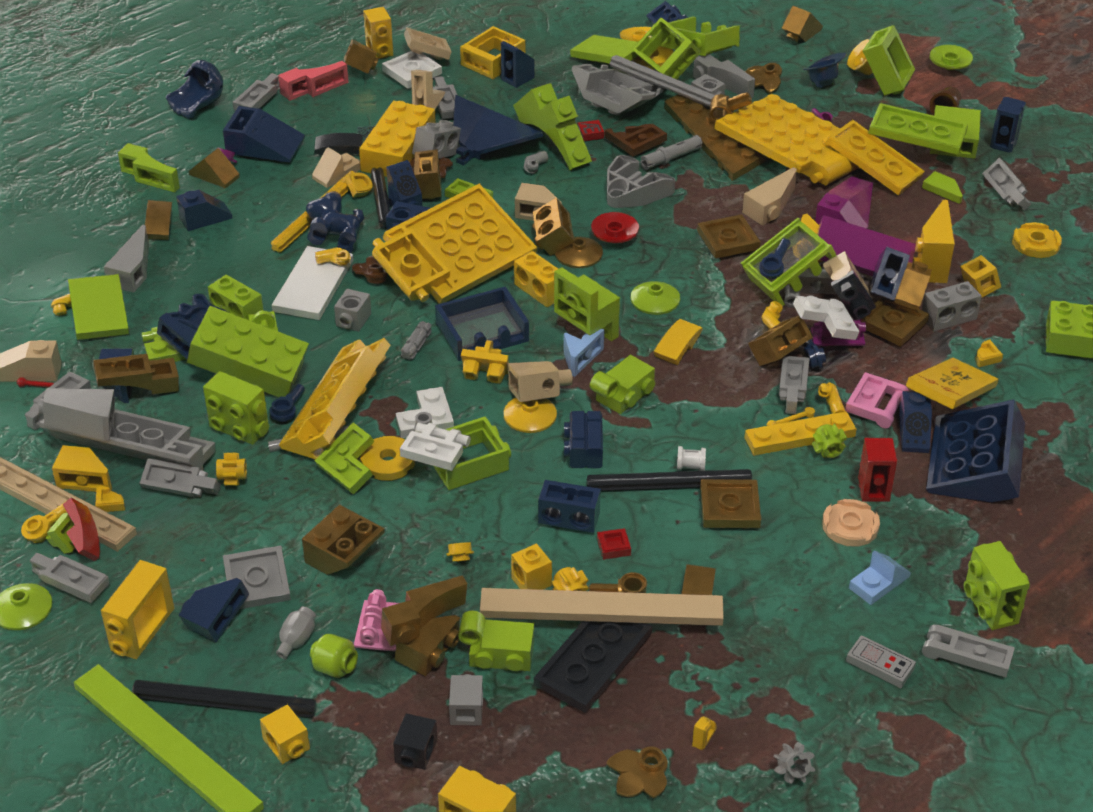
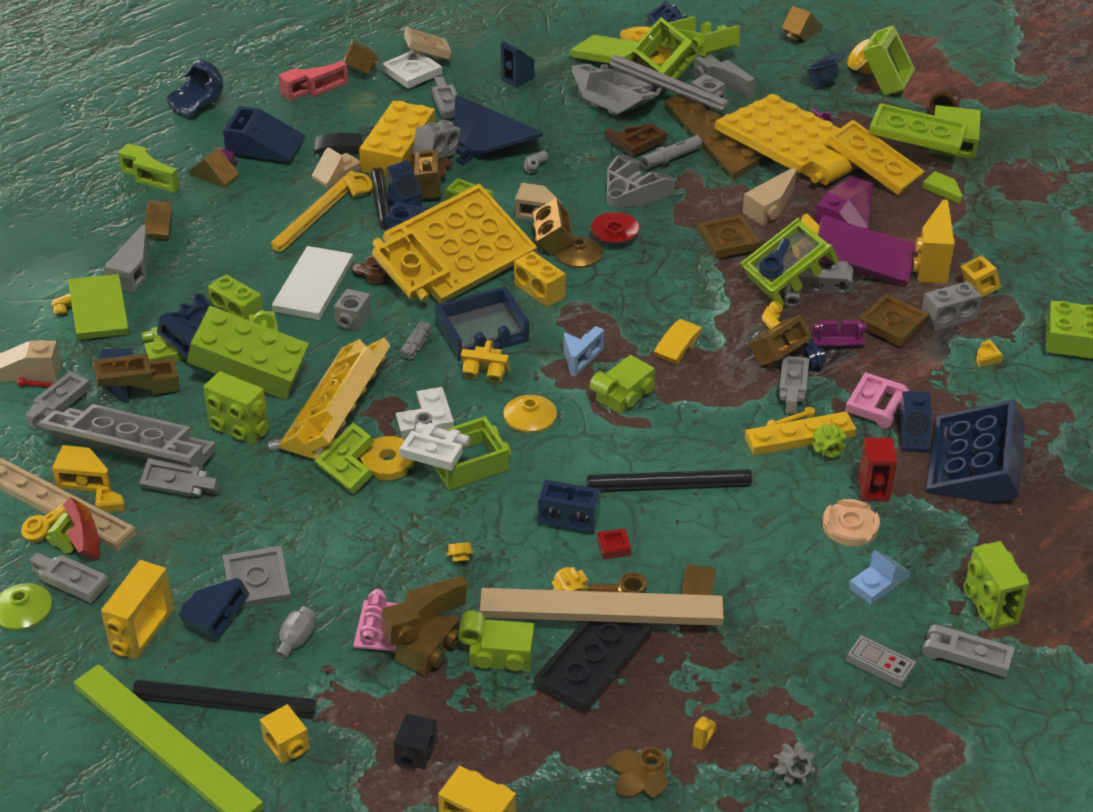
light grey slope [39,388,115,441] -> none
dark blue slope [176,189,233,231] -> none
yellow gear [216,453,247,486] -> none
light grey hinge [233,73,280,110] -> none
dark blue plate [269,384,305,422] -> none
pearl gold slope [302,504,385,575] -> none
dark blue animal [306,191,364,253] -> none
lime head [310,634,358,678] -> none
yellow arm [315,247,351,266] -> none
yellow brick [363,7,393,58] -> none
tan slope [411,70,445,109] -> none
light grey brick [449,674,483,725] -> none
yellow window [460,26,526,79] -> none
tan torso [508,361,572,402] -> none
yellow brick [511,543,552,590] -> none
lime arch [513,83,592,170] -> none
lime bracket [554,267,620,342] -> none
dark blue brick [564,411,603,468] -> none
red tile [577,120,605,141] -> none
lime dish [630,281,680,315] -> none
white bush [677,446,706,471] -> none
pearl gold plate [700,479,761,528] -> none
pearl gold axle [709,92,752,122] -> none
pearl gold plate [745,63,782,94] -> none
white plate [793,296,859,340] -> none
yellow arm [818,382,846,414] -> none
black hips [823,251,876,320] -> none
dark blue slope [870,247,910,302] -> none
pearl gold slope [894,261,932,311] -> none
yellow tile [906,357,999,409] -> none
lime dish [930,45,973,70] -> none
light grey hinge [982,157,1031,211] -> none
dark blue brick [990,97,1026,153] -> none
yellow tile [1012,222,1062,258] -> none

